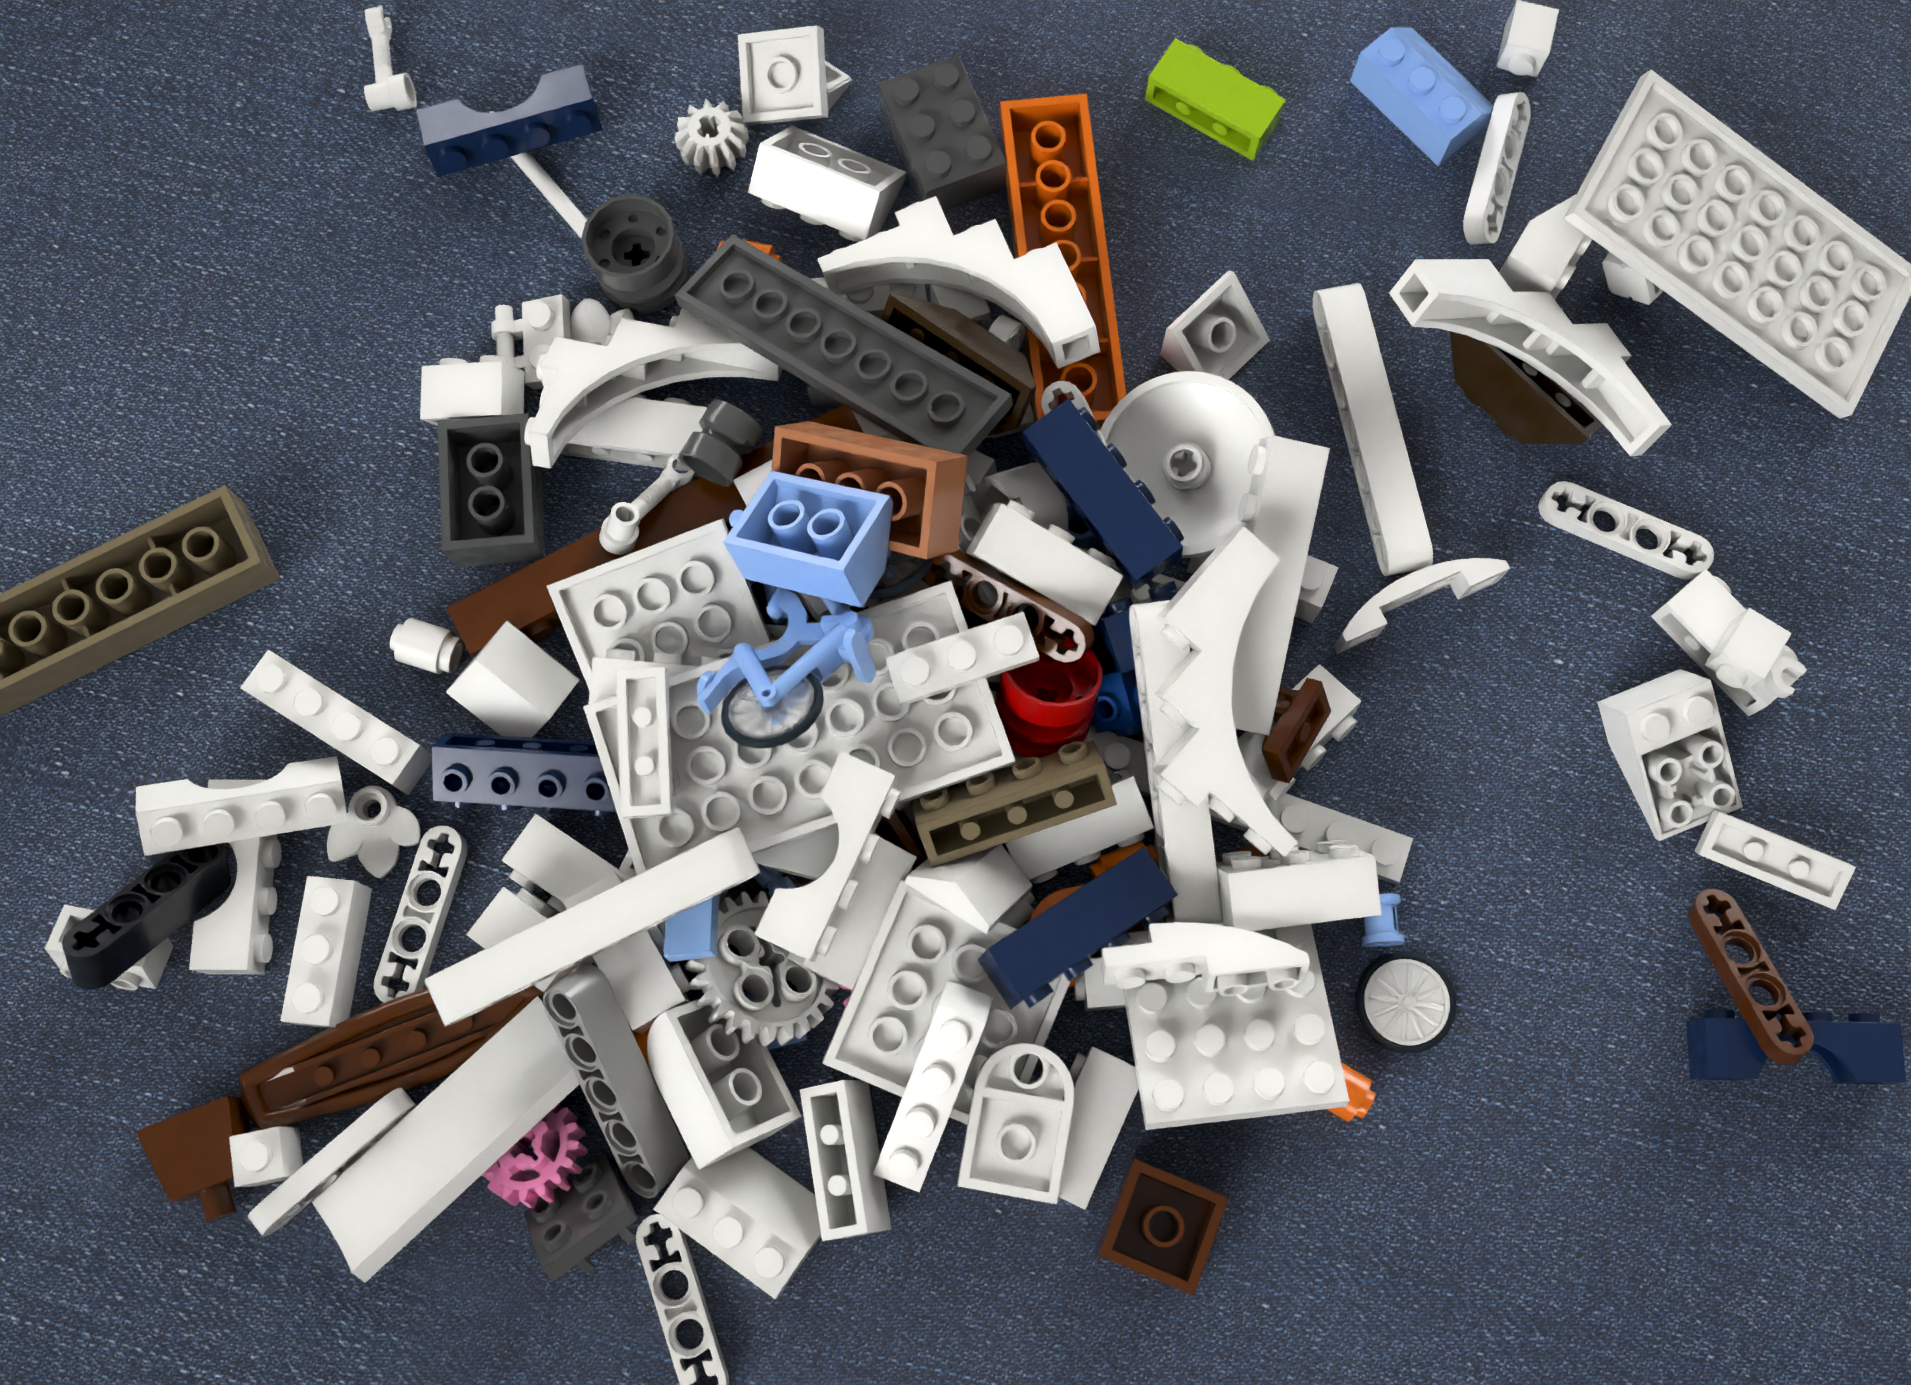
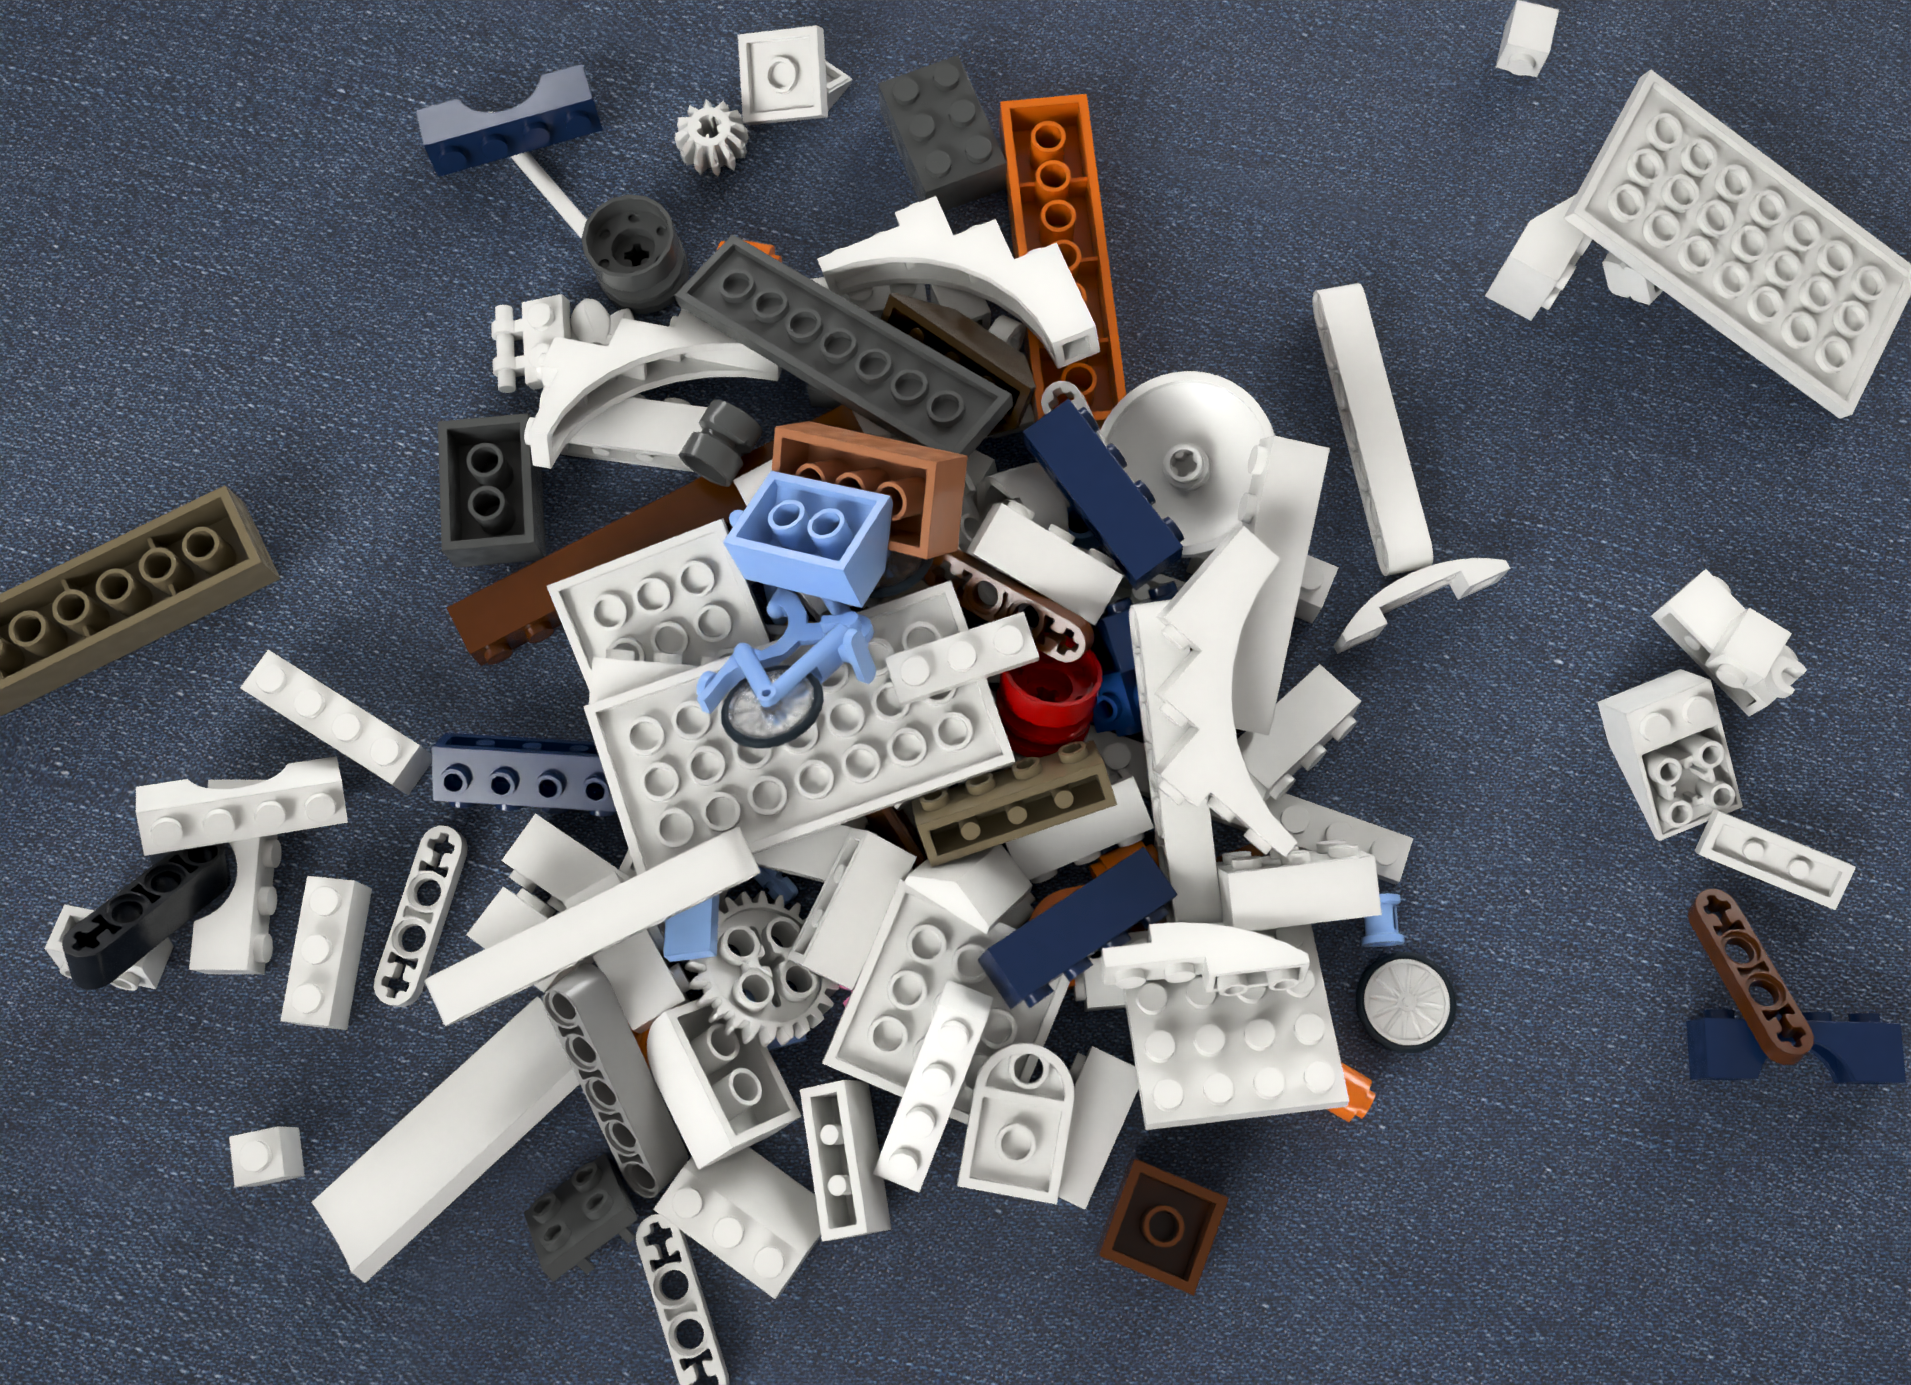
reddish brown torso [137,1096,250,1223] -> none
reddish brown piece [238,985,545,1130] -> none
white beam [248,1087,416,1237] -> none
white plate [327,786,421,879] -> none
white brick [364,6,417,111] -> none
white brick [390,618,464,674] -> none
white brick [420,355,525,426] -> none
white slope [446,620,580,738] -> none
bright pink gear [482,1104,588,1208] -> none
white brick [599,454,695,555] -> none
white plate [616,666,674,819] -> none
white slope [748,126,907,241] -> none
white arch [754,751,902,962] -> none
lime brick [1145,38,1286,161] -> none
white slope [1160,271,1270,380] -> none
reddish brown hinge [1261,678,1332,784] -> none
light blue slope [1350,27,1494,166] -> none
white arch [1389,259,1672,456] -> none
dark brown wedge [1450,331,1604,444] -> none
white beam [1463,92,1530,245] -> none
white beam [1538,481,1714,580] -> none

